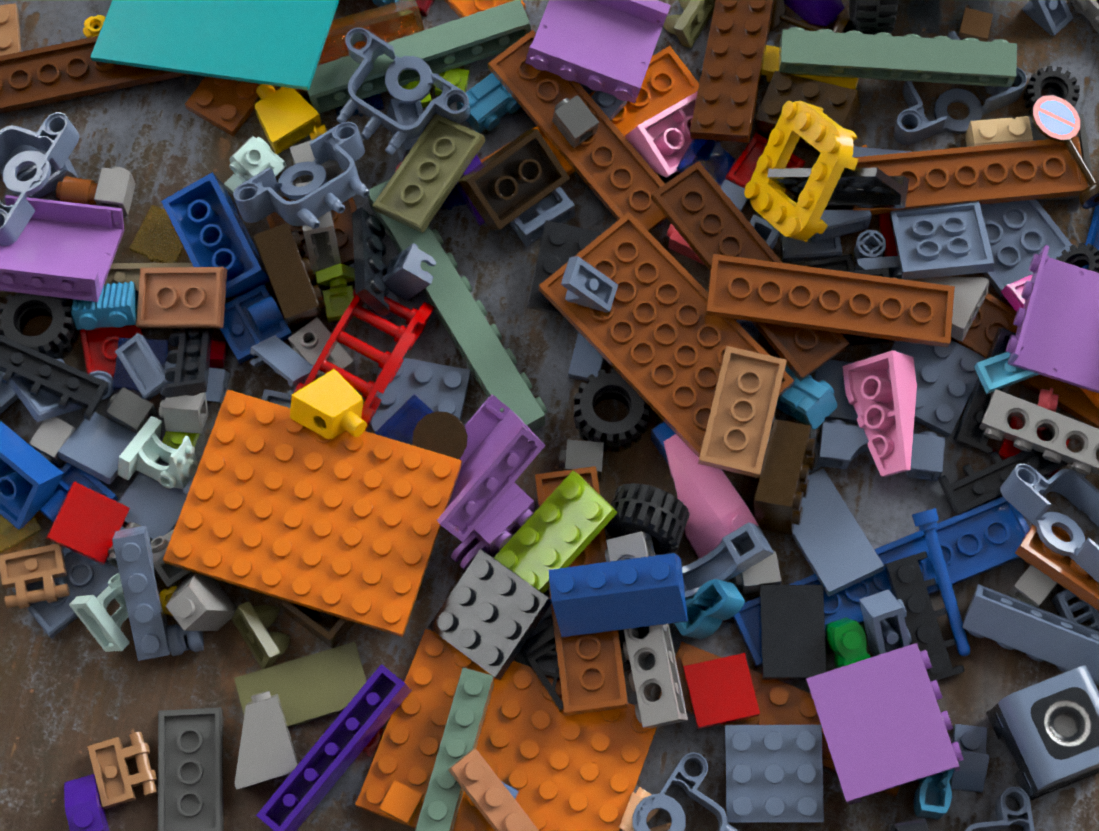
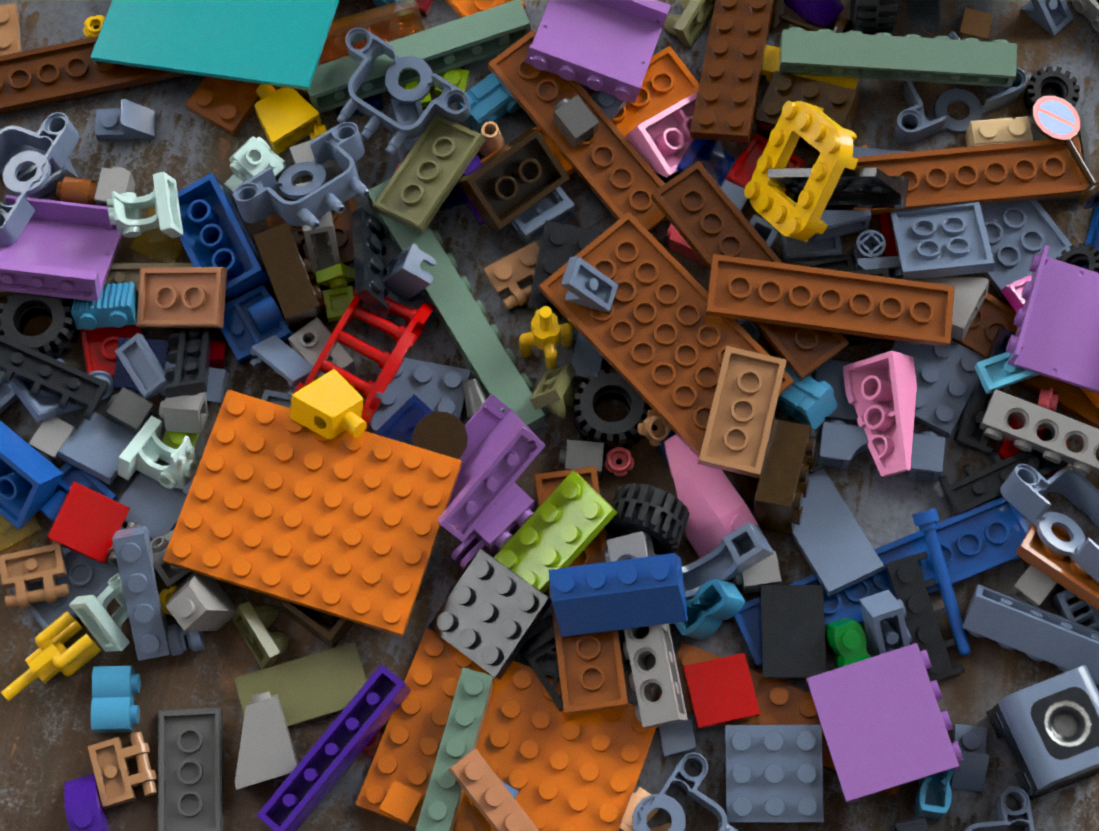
none -> yellow plant [1,611,102,701]
none -> dark azure brick [91,666,141,733]
none -> sand blue slope [95,99,156,140]
none -> light aqua tile [107,172,183,238]
none -> dark grey cone [462,378,489,419]
none -> light nougat cone [479,121,505,157]
none -> medium nougat plate [483,241,539,310]
none -> yellow plant [519,306,573,371]
none -> olive tile [530,362,576,418]
none -> coral plate [604,447,634,476]
none -> medium nougat plate [637,409,671,446]
none -> sand blue slope [659,717,696,757]

